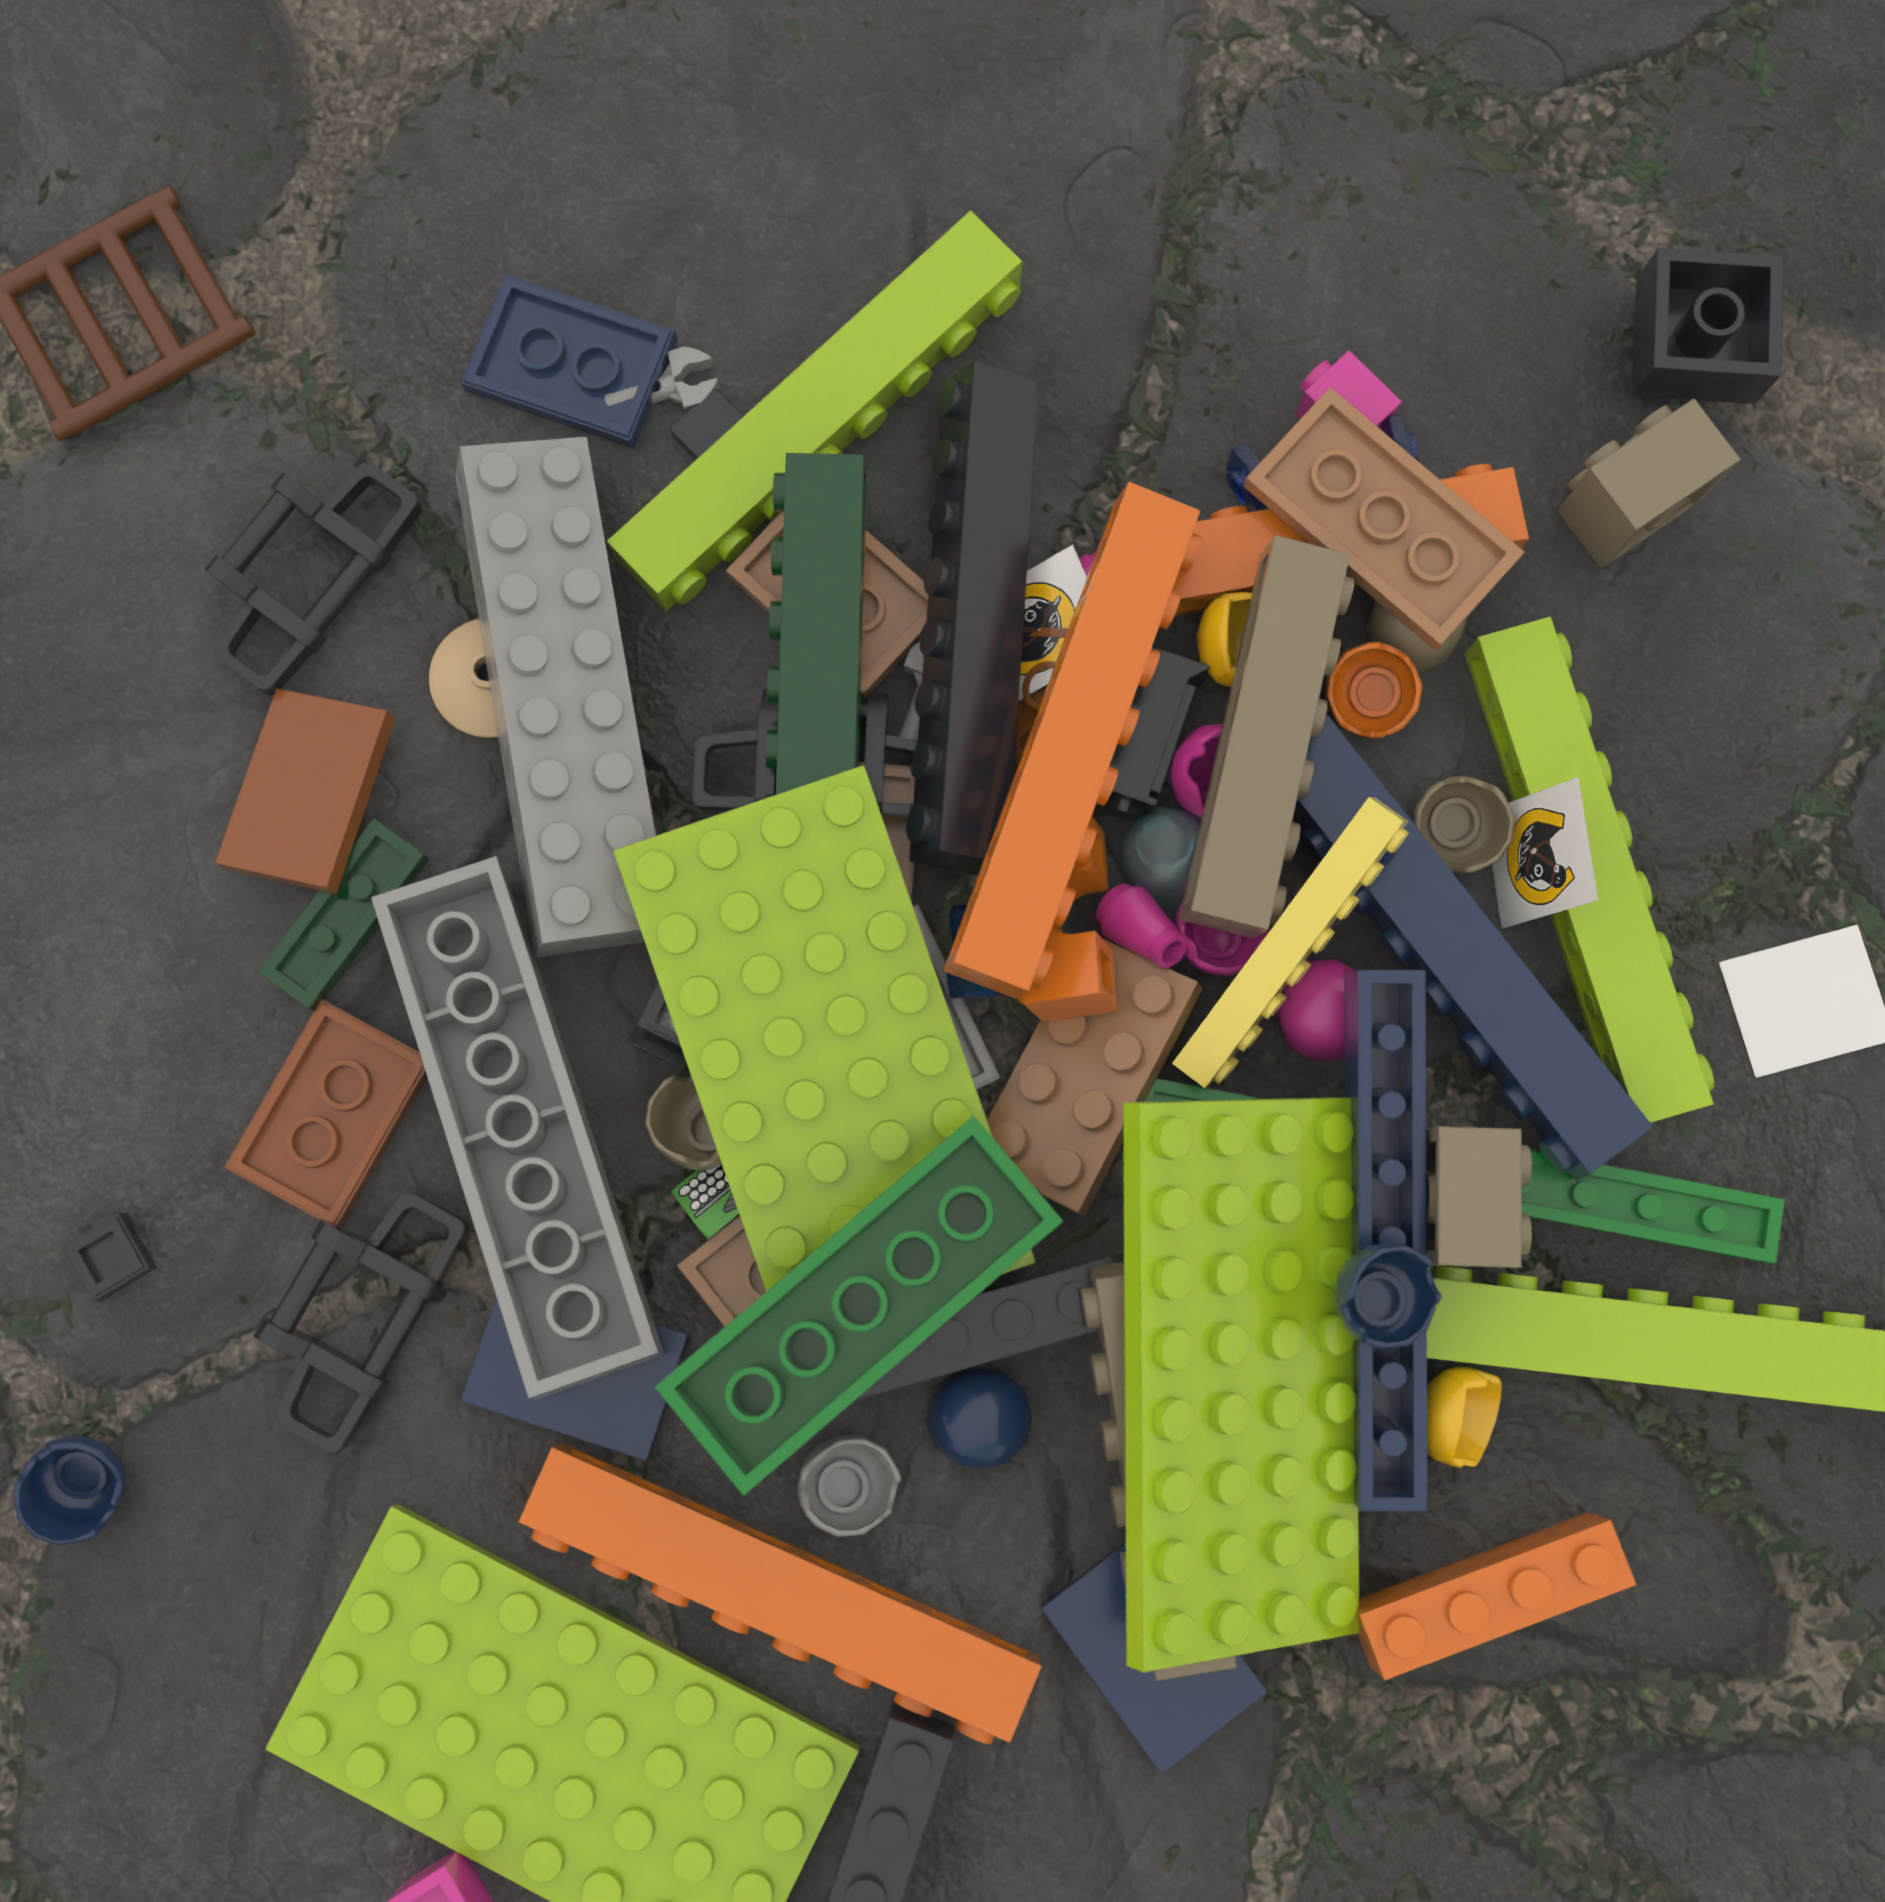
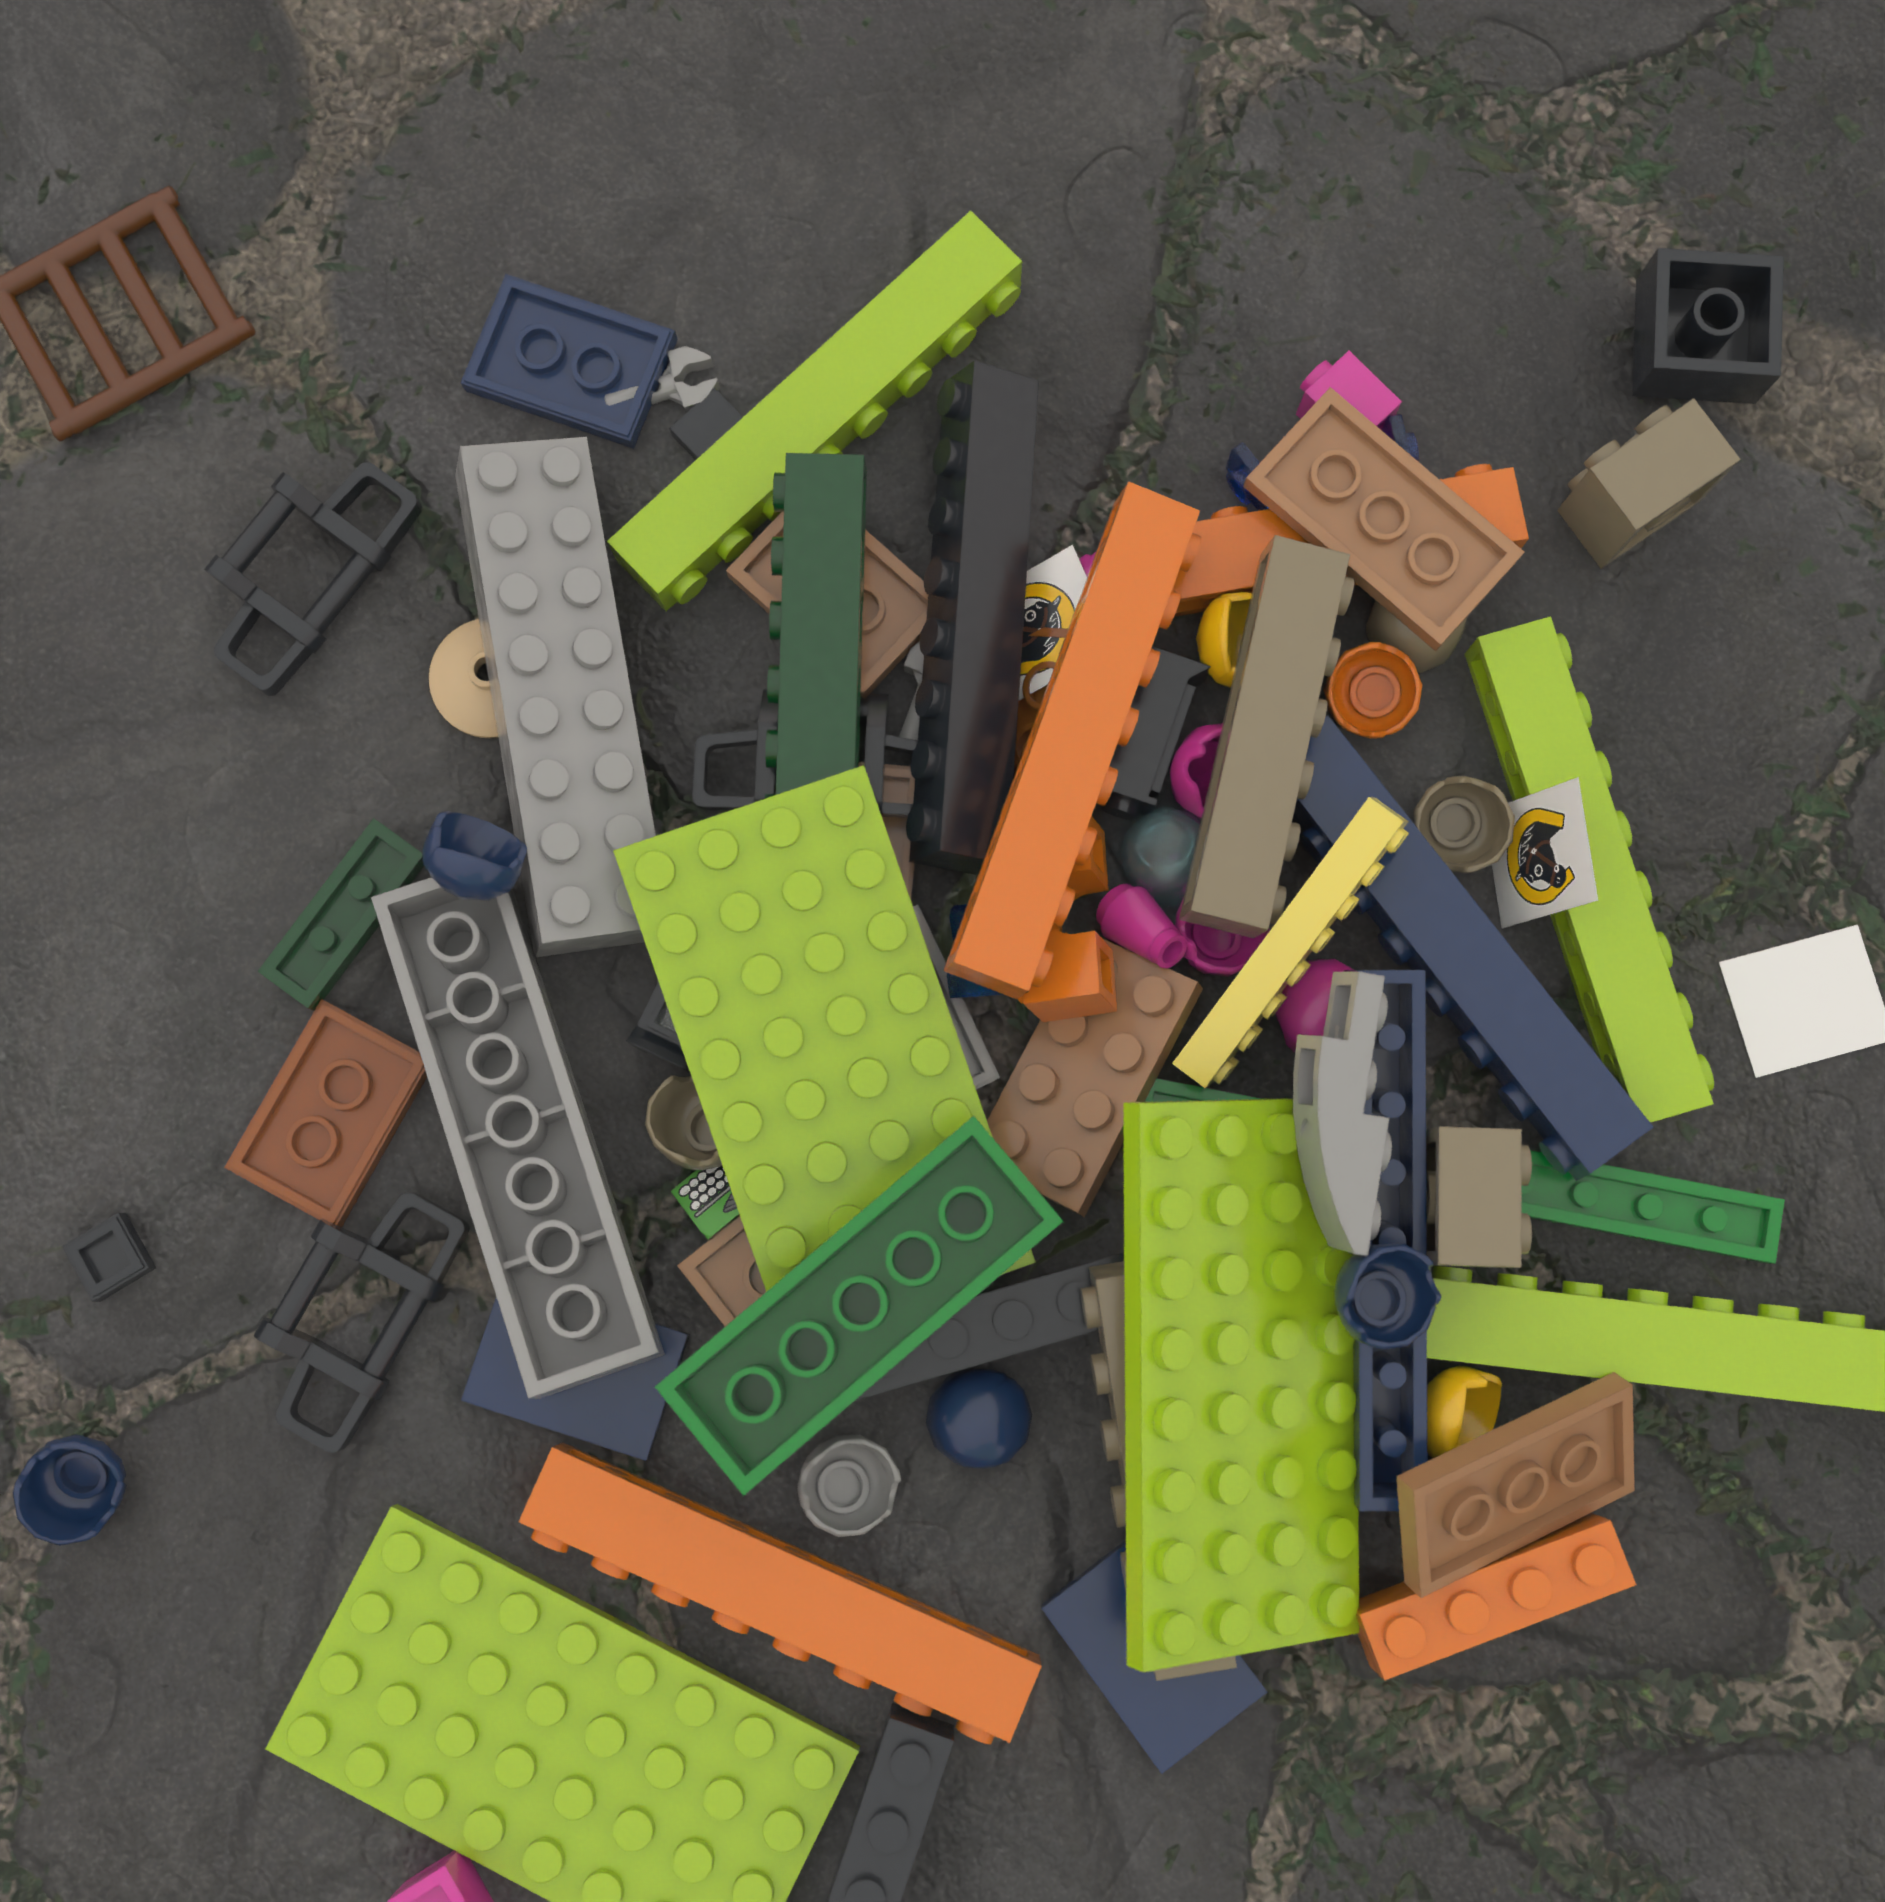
dark orange tile [215,688,396,894] -> none
none -> dark blue hair [422,811,527,901]
none -> light grey slope [1293,972,1392,1256]
none -> medium nougat plate [1397,1372,1635,1598]

